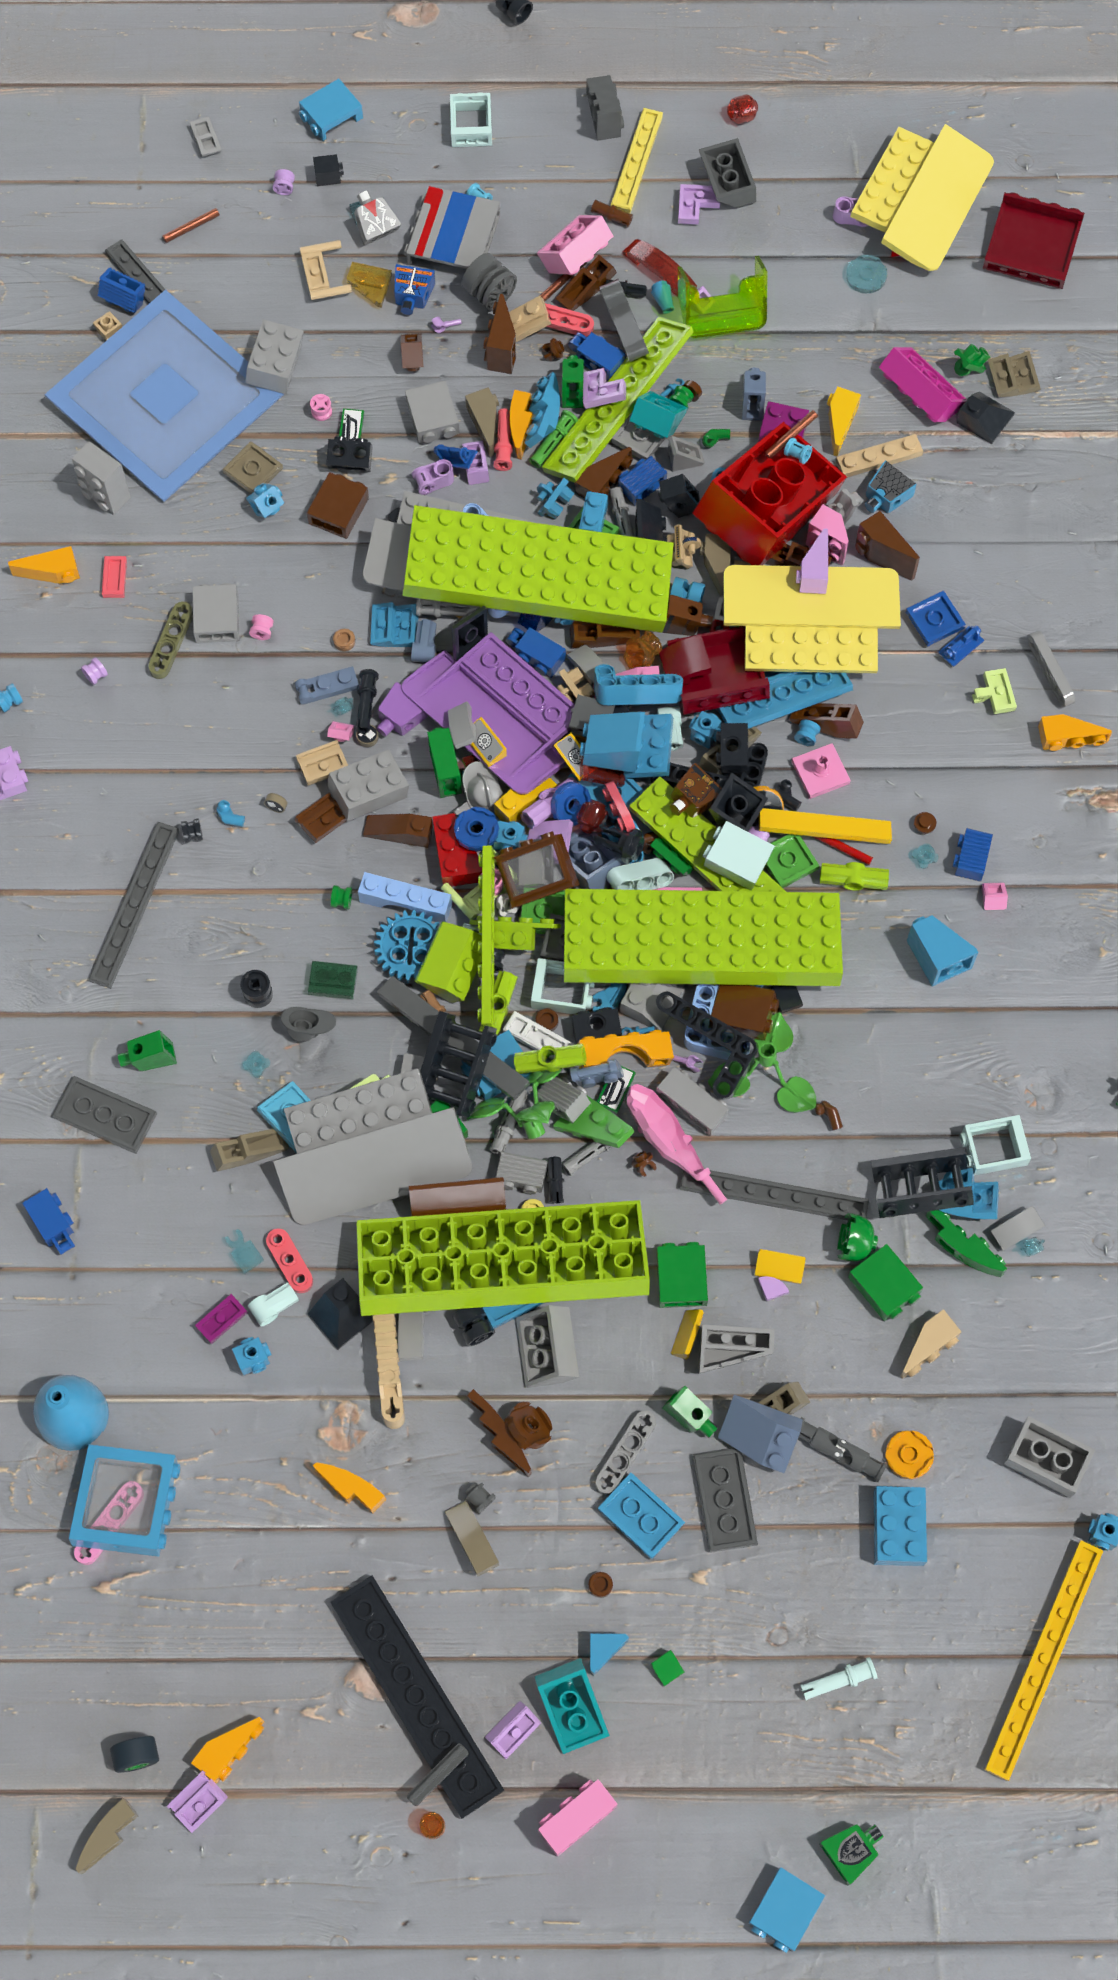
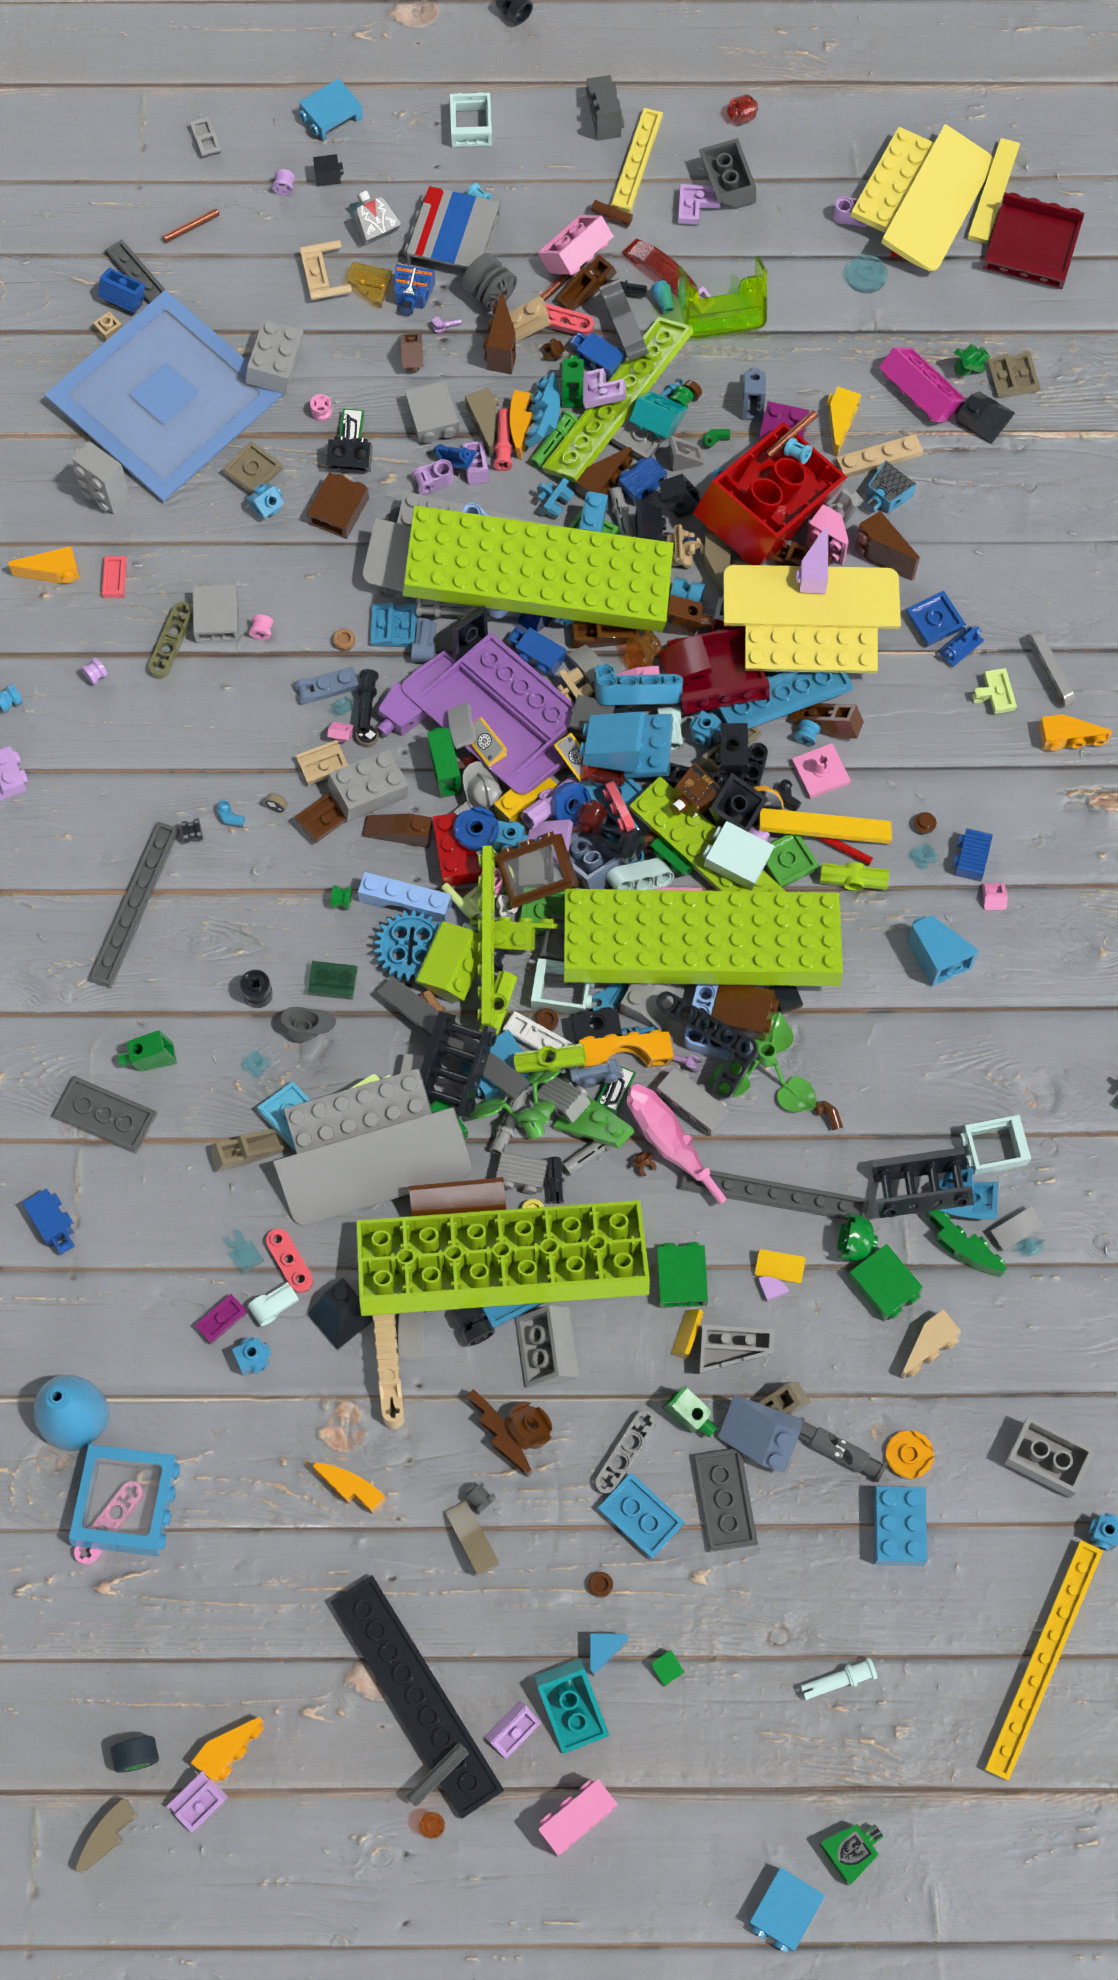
none -> light yellow tile [968,138,1020,244]

